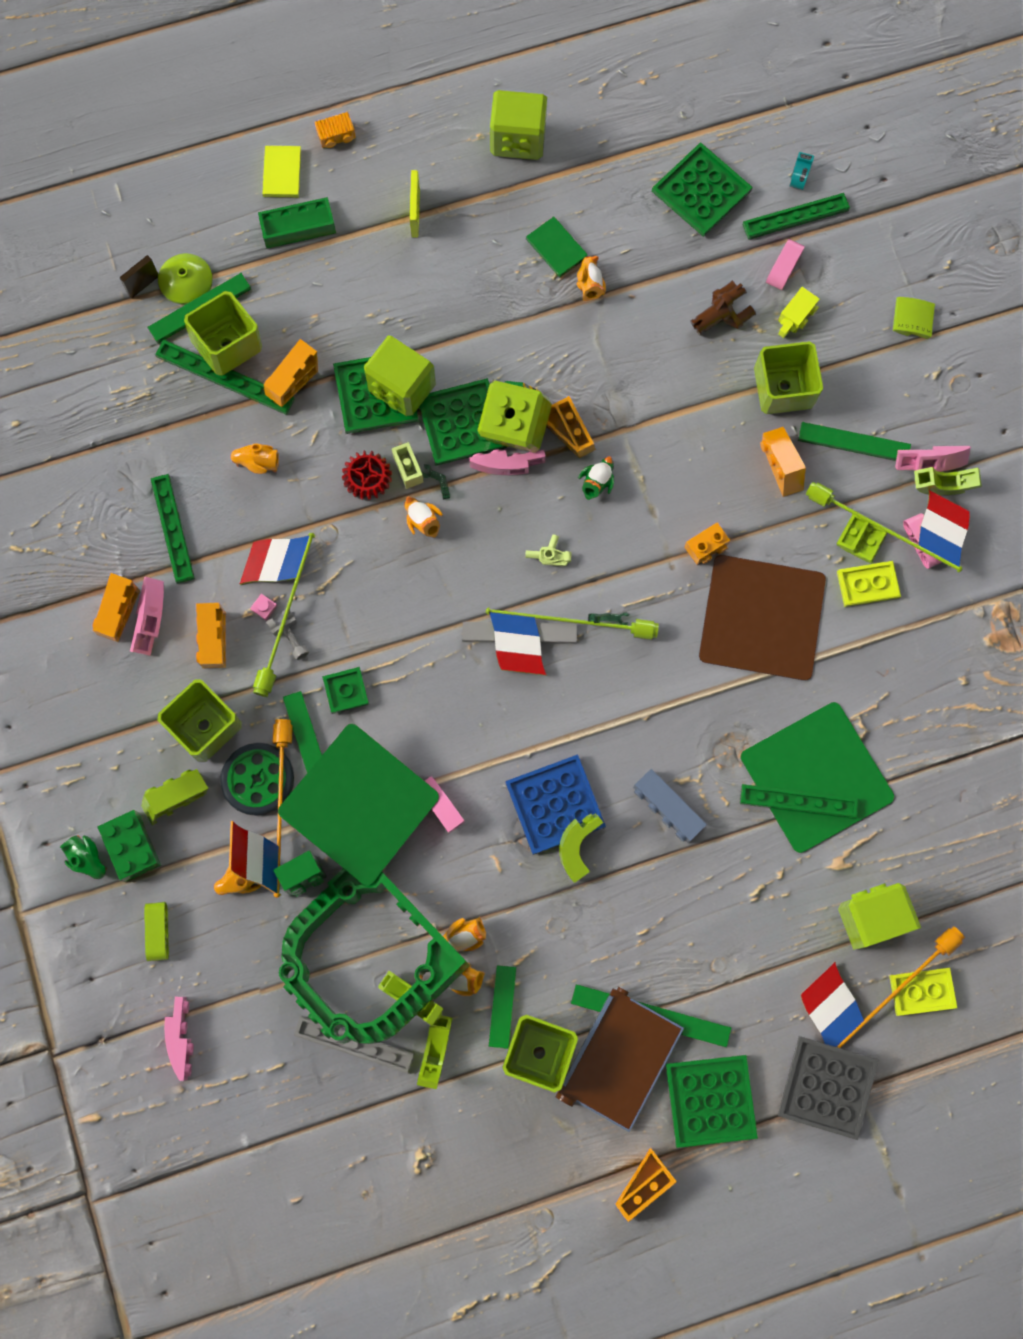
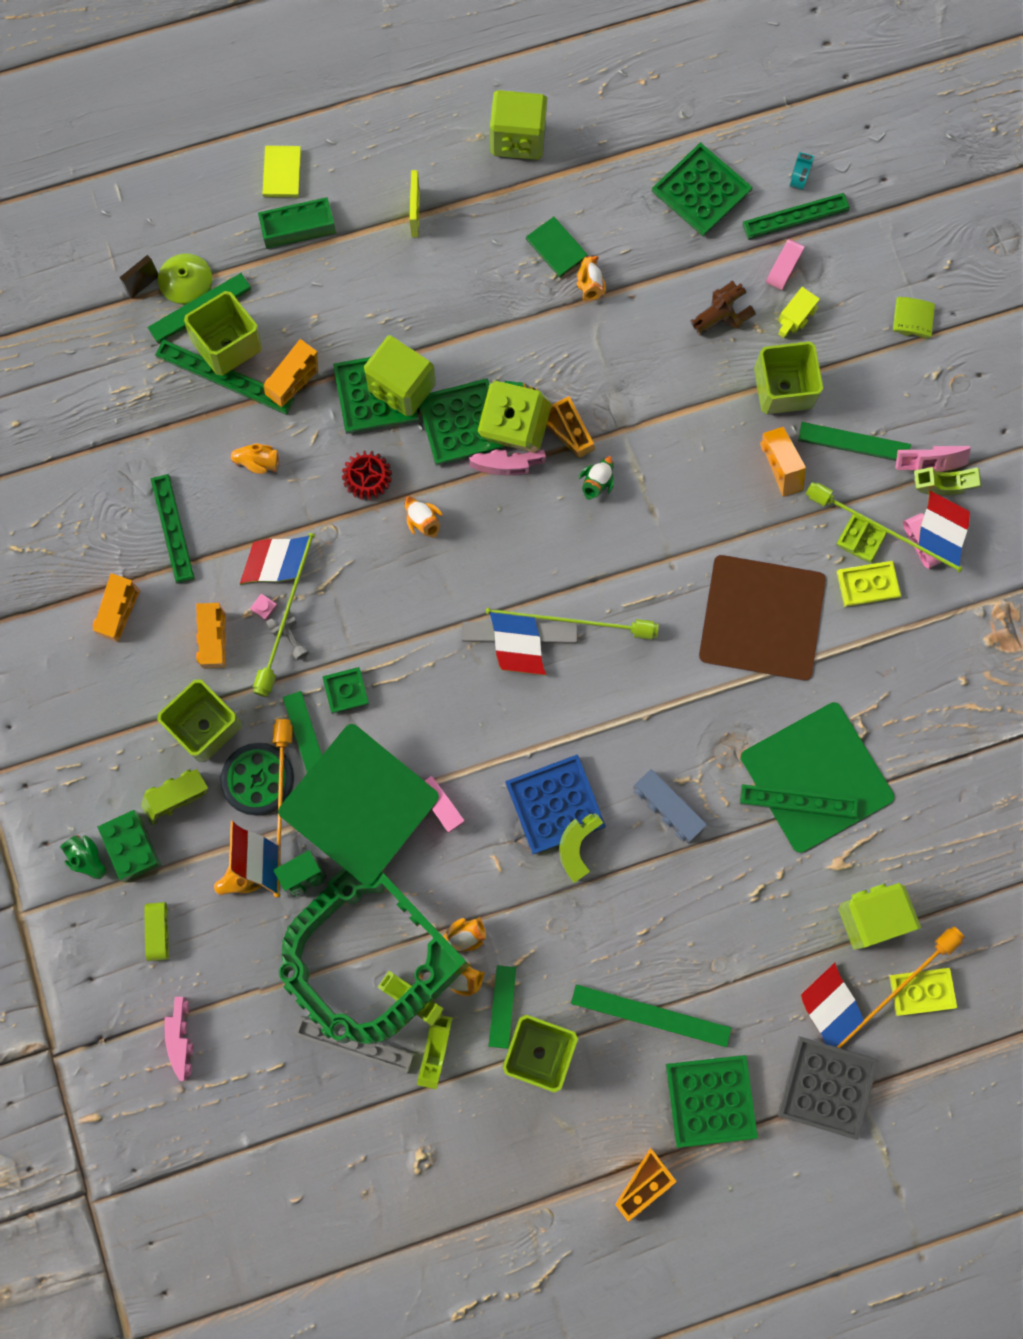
bright pink slope [130,577,164,656] -> none
light orange brick [314,112,356,148] -> none
yellowish green brick [391,442,424,489] -> none
clear green arm [421,464,450,500] -> none
yellowish green piece [525,534,572,566] -> none
reddish brown door [555,986,684,1132] -> none
clear green arm [588,612,630,625] -> none
light orange brick [684,522,730,565] -> none

